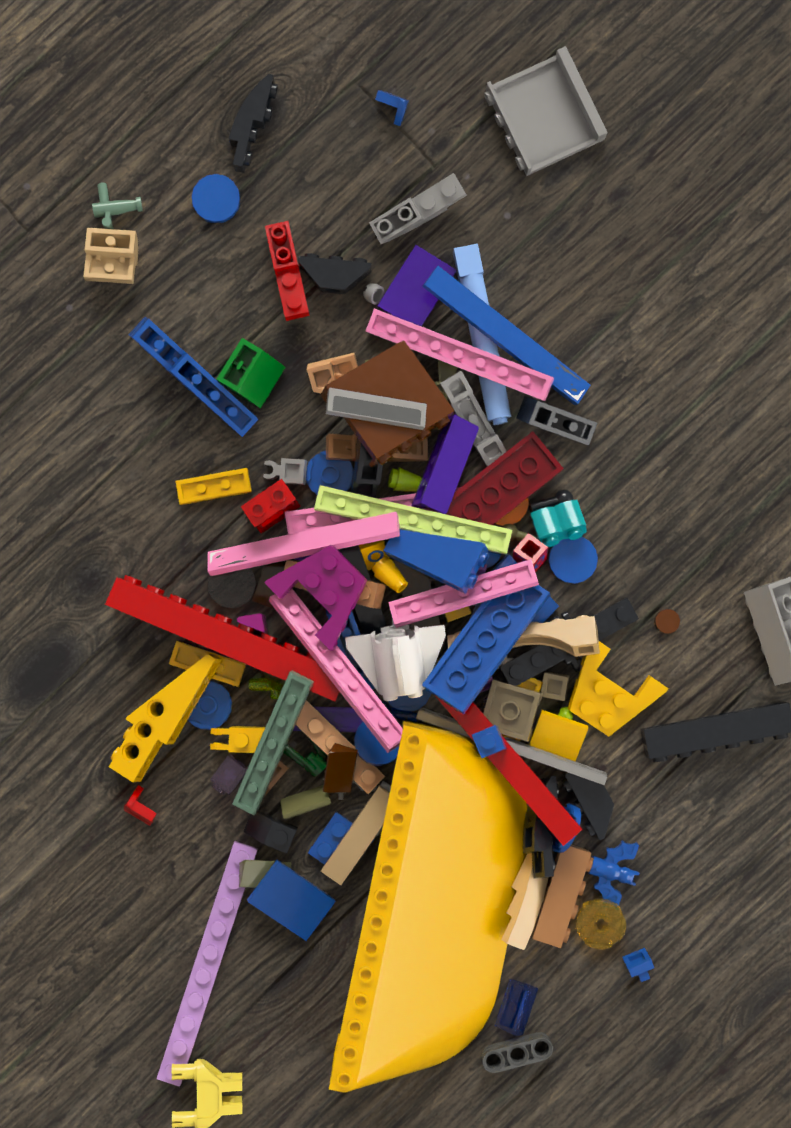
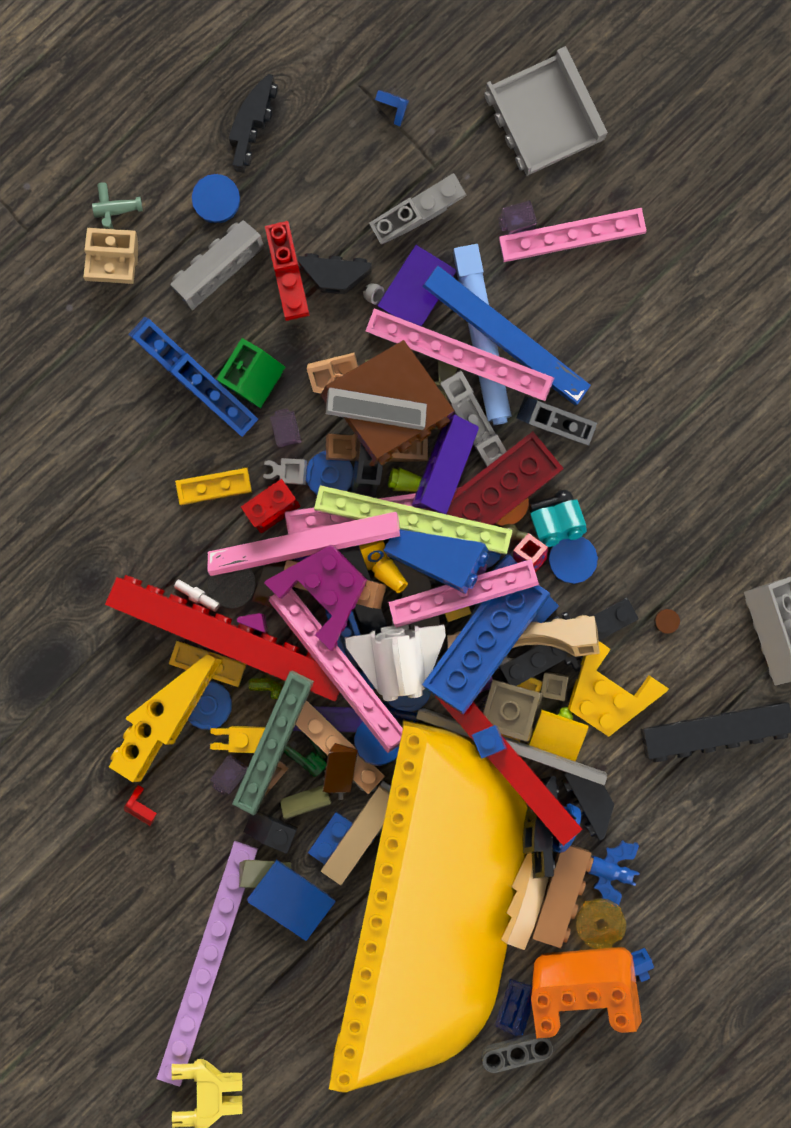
none -> light grey slope [170,220,264,310]
none -> white bar [174,579,220,612]
none -> clear purple brick [270,409,302,448]
none -> clear purple brick [498,200,537,235]
none -> bright pink plate [499,208,646,262]
none -> orange windscreen [531,947,642,1038]

